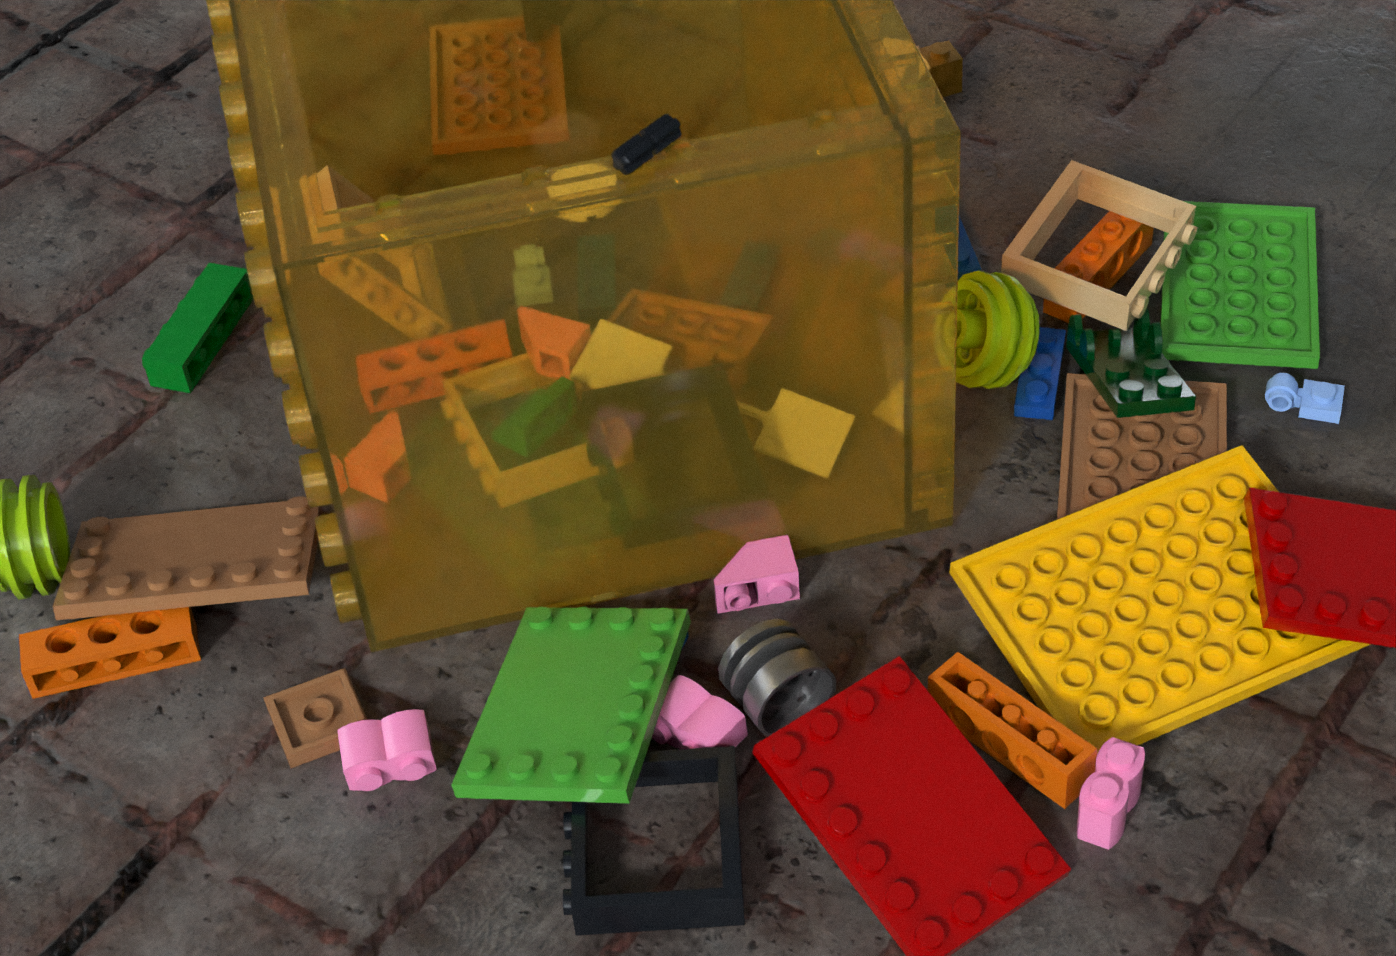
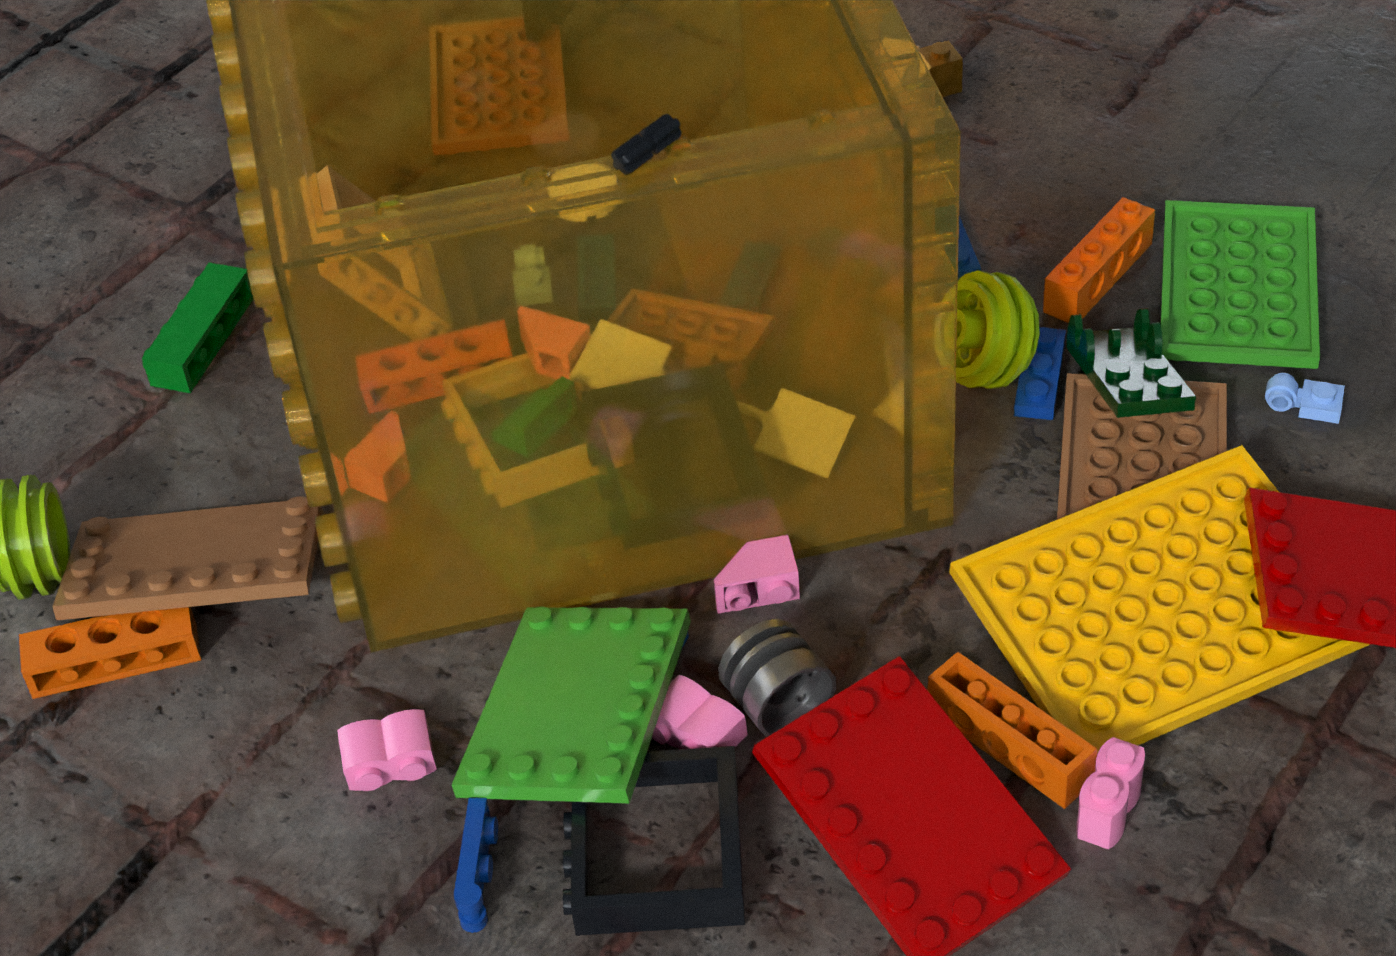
medium nougat tile [263,668,368,769] -> none
tan window [1001,160,1198,331] -> none
none -> blue plate [454,798,498,933]

